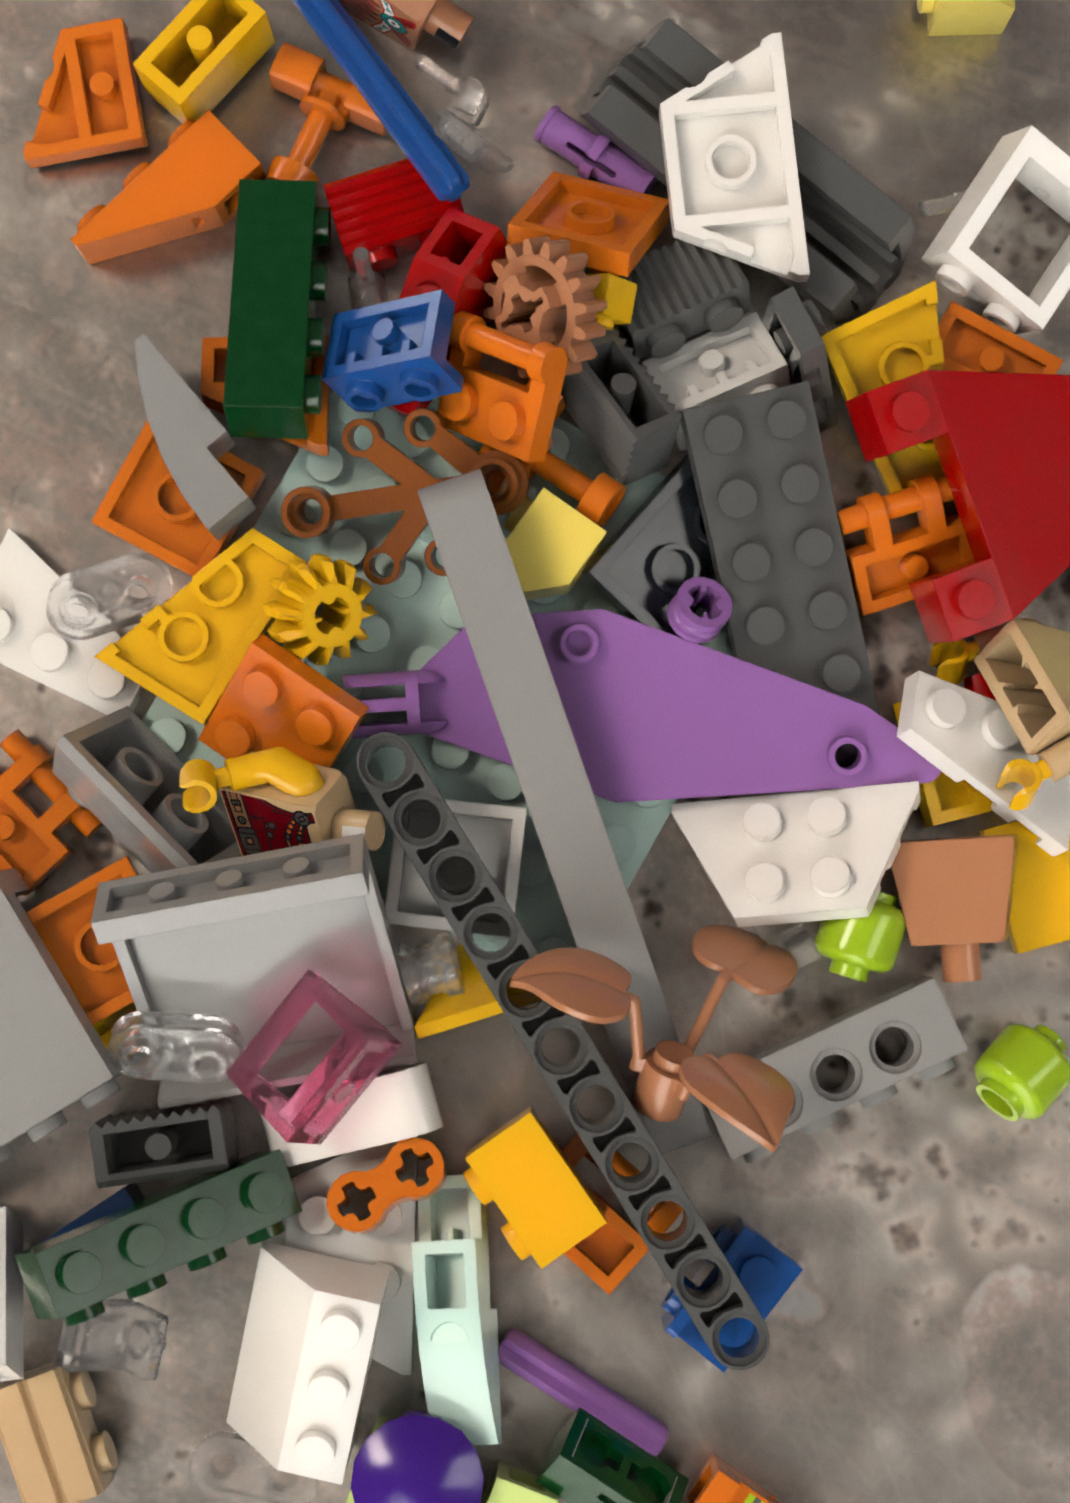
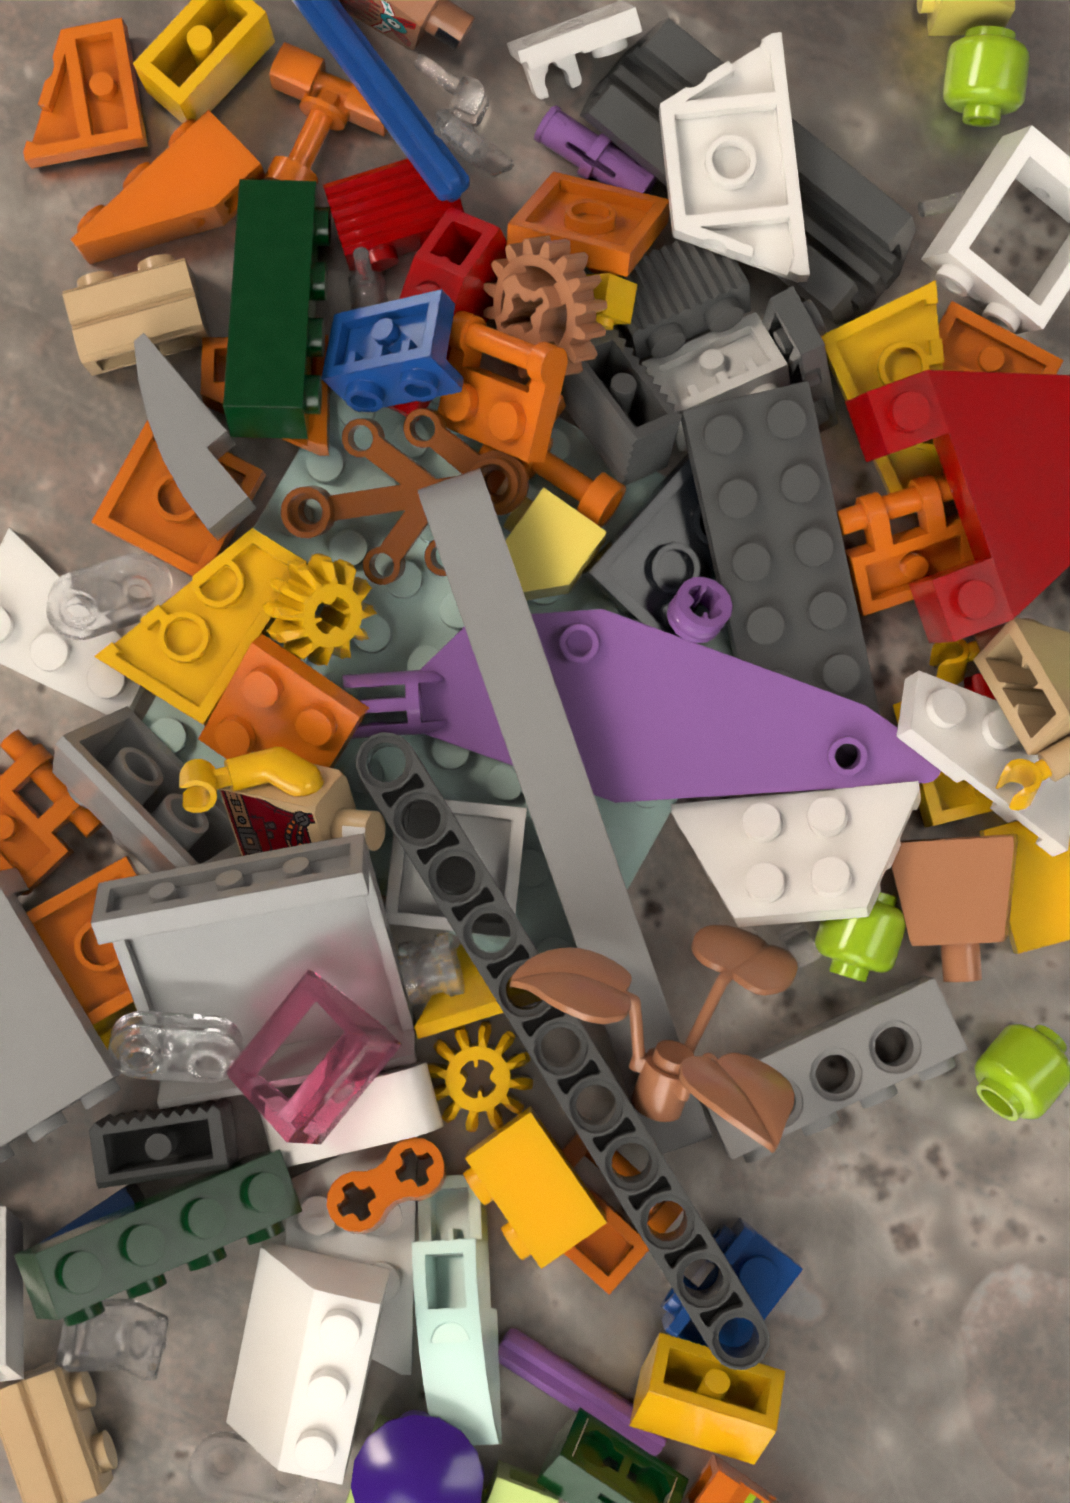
none -> tan brick [62,254,211,376]
none -> yellow gear [427,1021,533,1132]
none -> white plate [507,0,643,100]
none -> yellow brick [629,1332,786,1465]
none -> lime head [943,25,1030,127]

